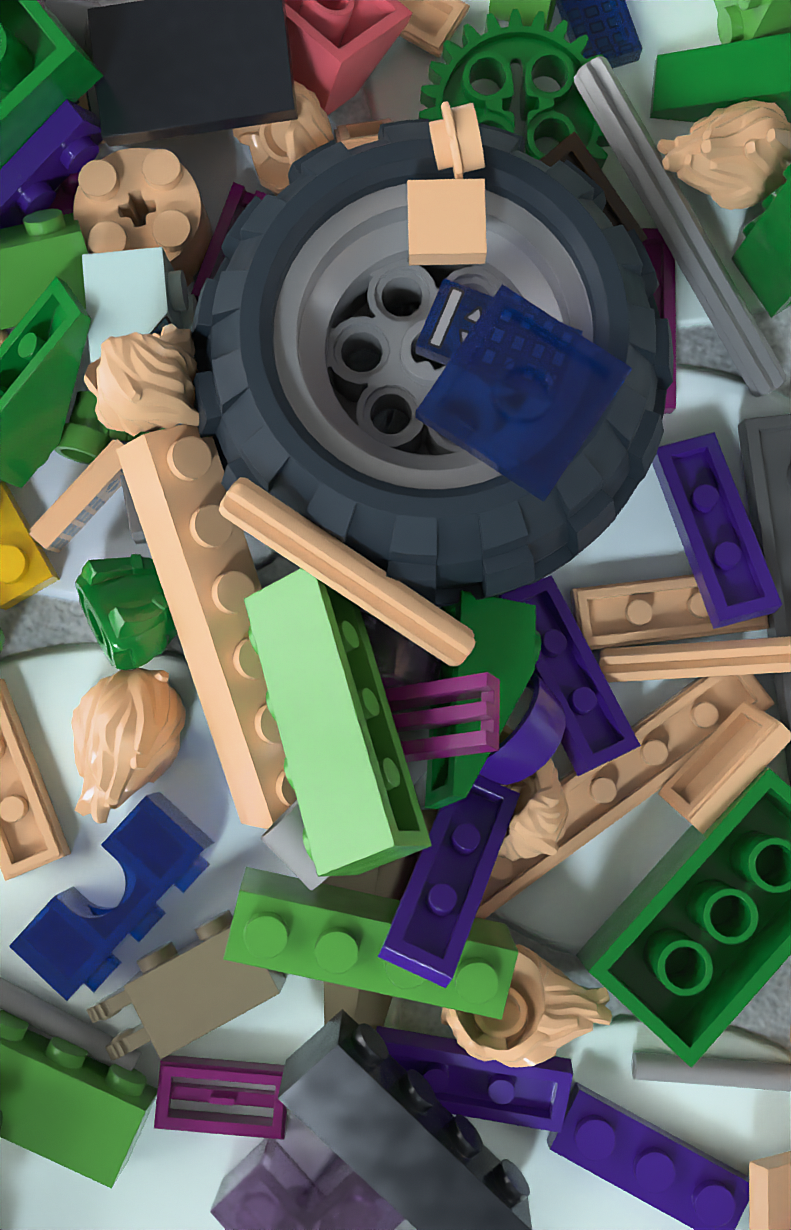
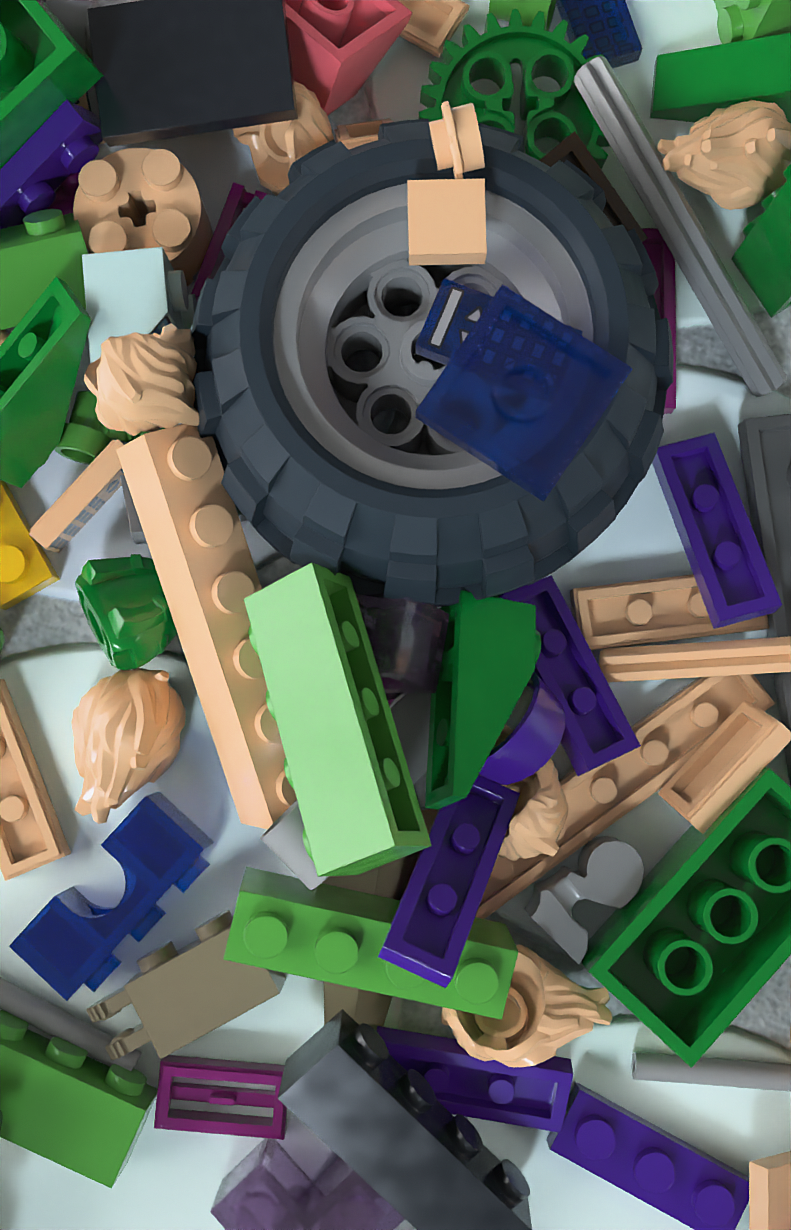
light nougat axle [219,477,476,667] -> none
magenta tile [384,672,500,762] -> none
none -> light grey leg [524,836,644,965]

